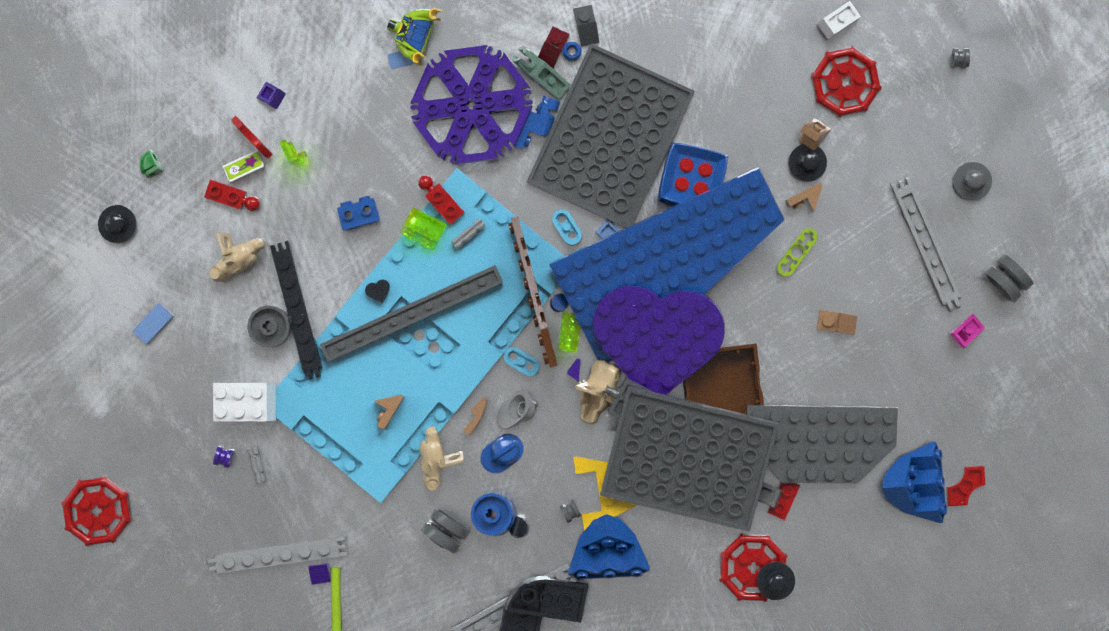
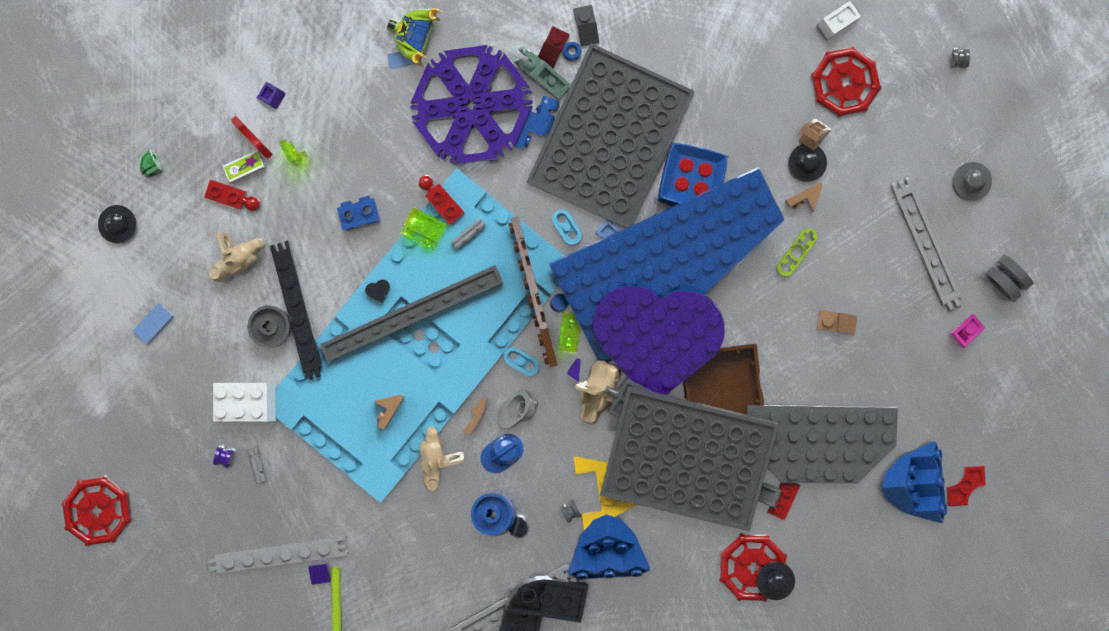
dark grey wheel [421,508,470,554] -> none

